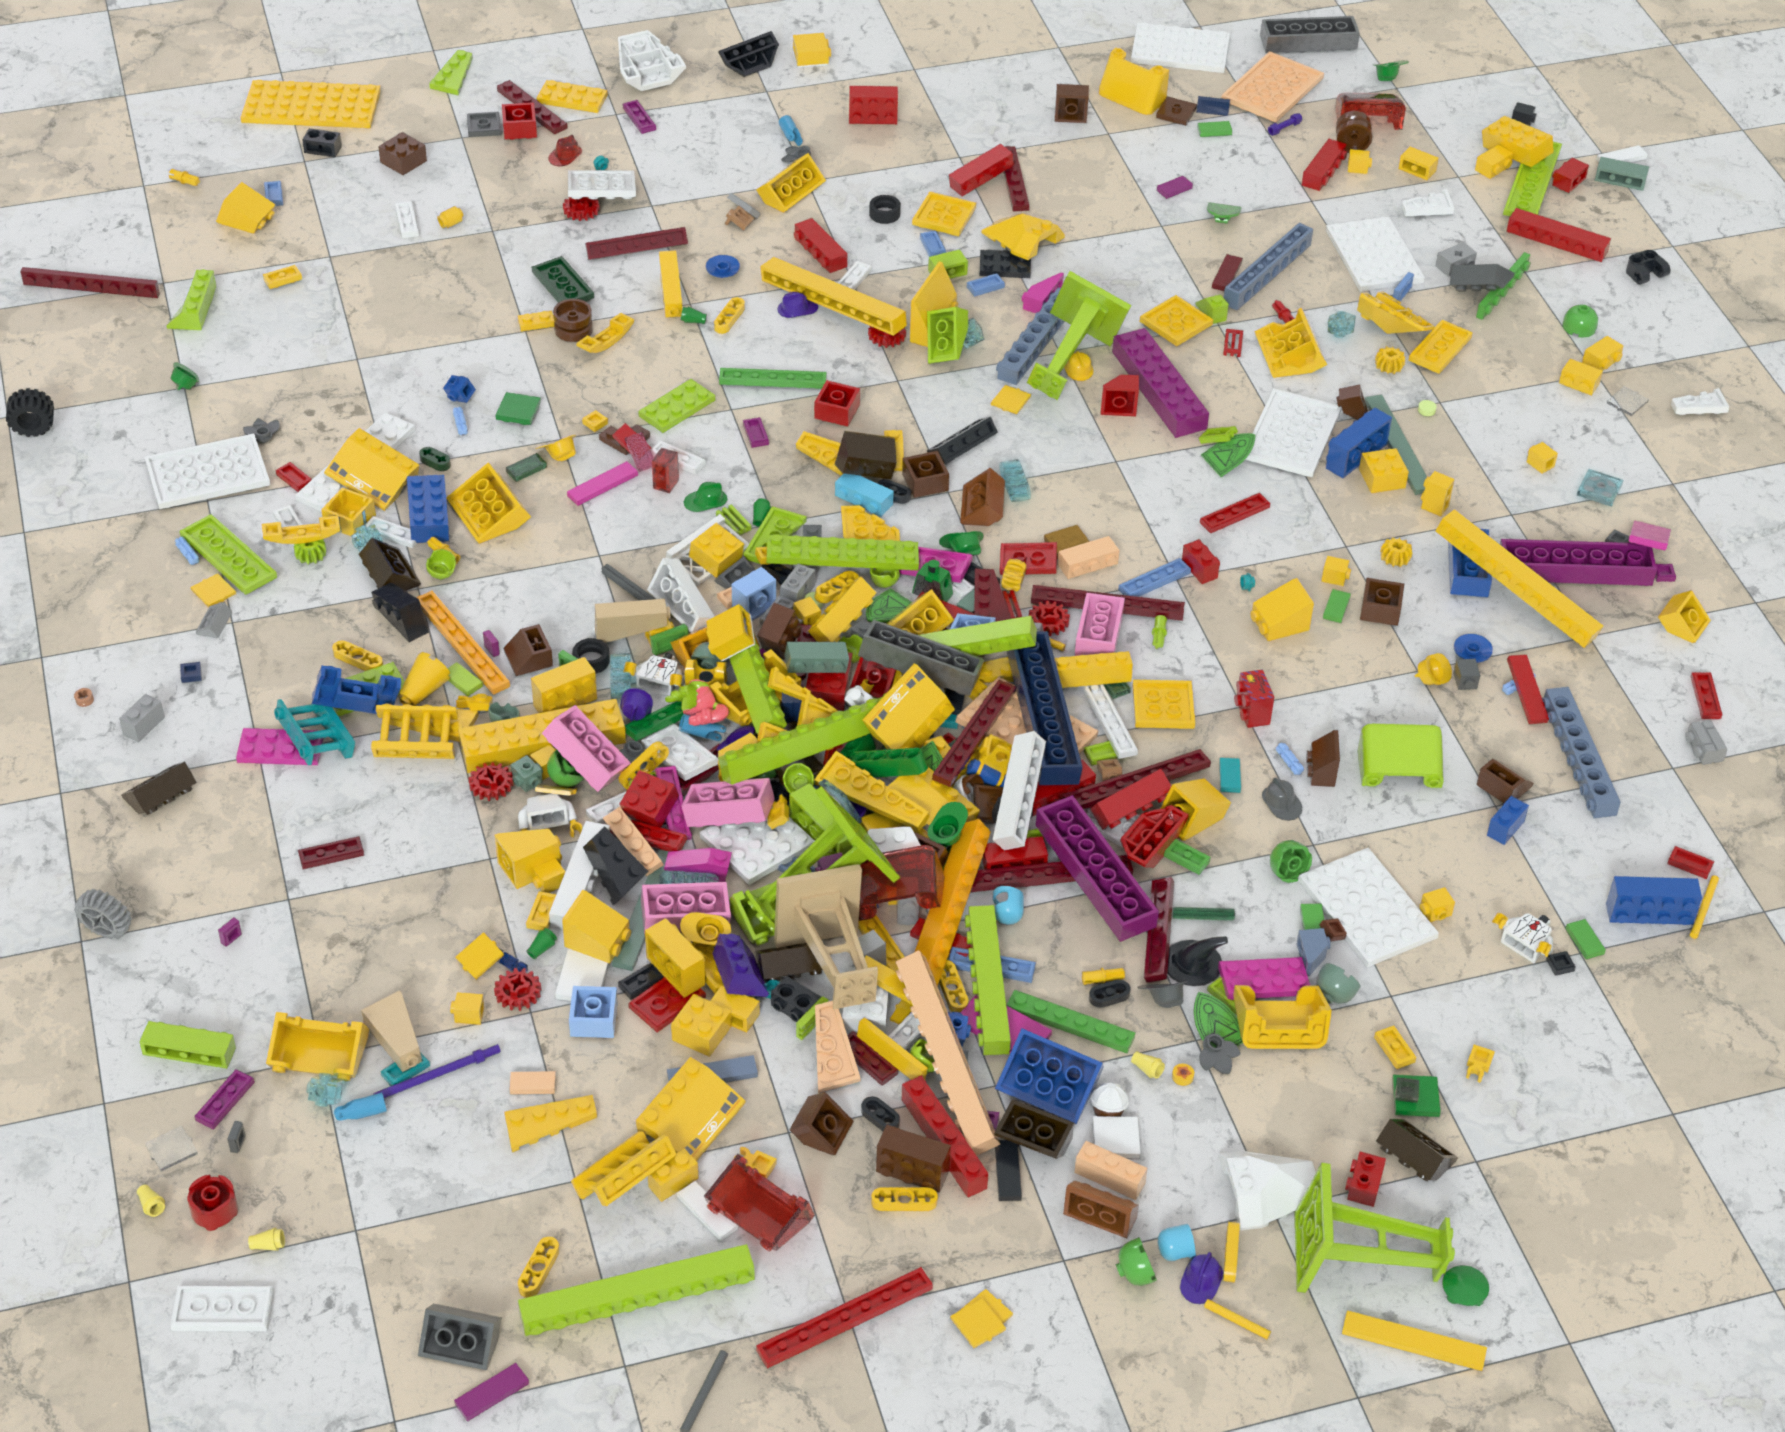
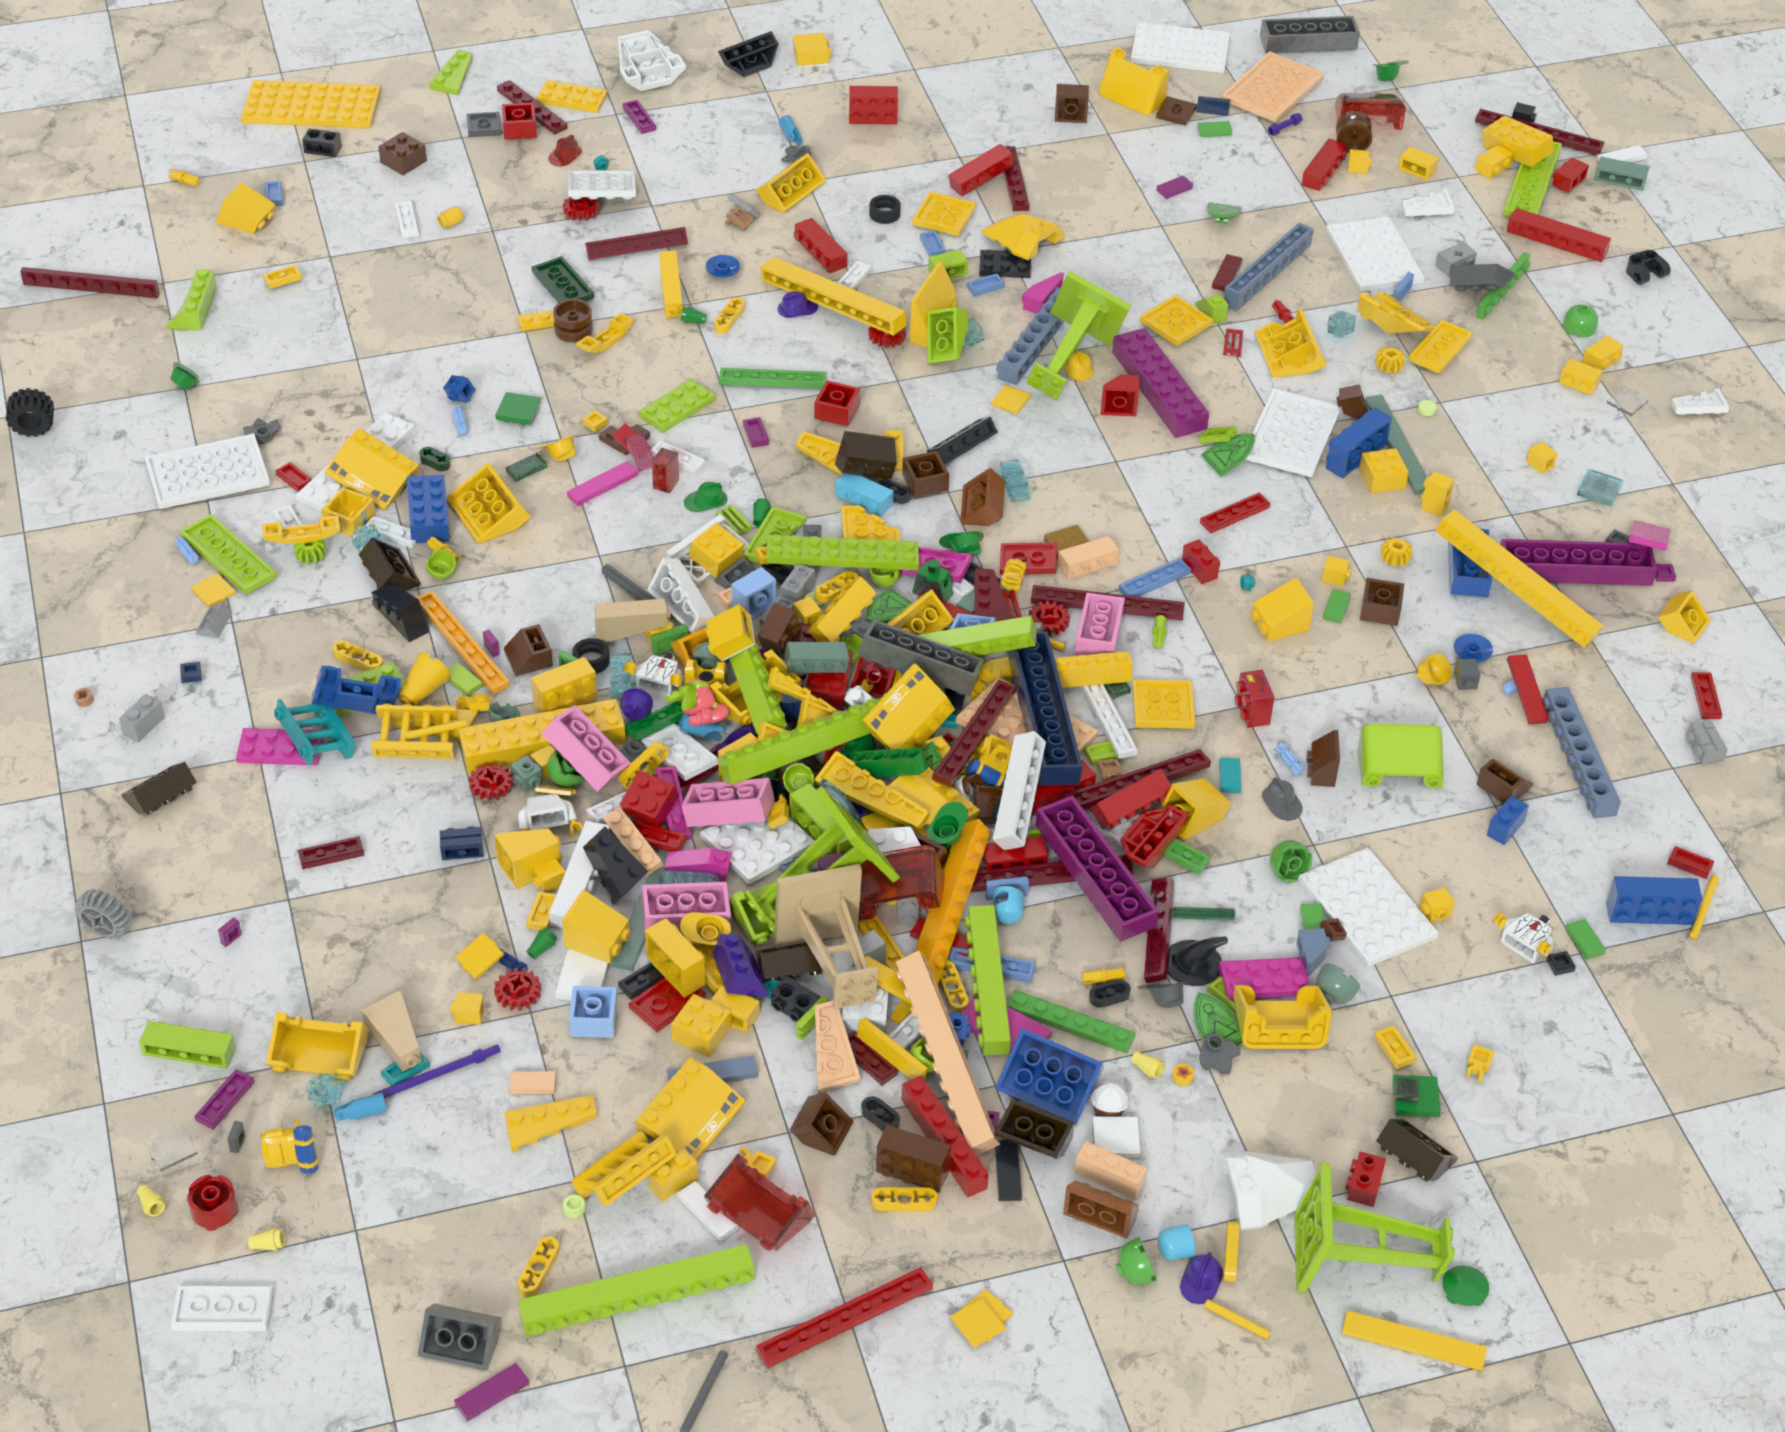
none -> yellow piece [260,1119,319,1174]
none -> yellow bar [406,719,467,740]
none -> dark blue brick [439,826,484,860]
none -> yellowish green tile [563,1194,586,1218]
none -> medium blue tile [985,877,1029,900]
none -> dark red plate [1475,109,1605,155]

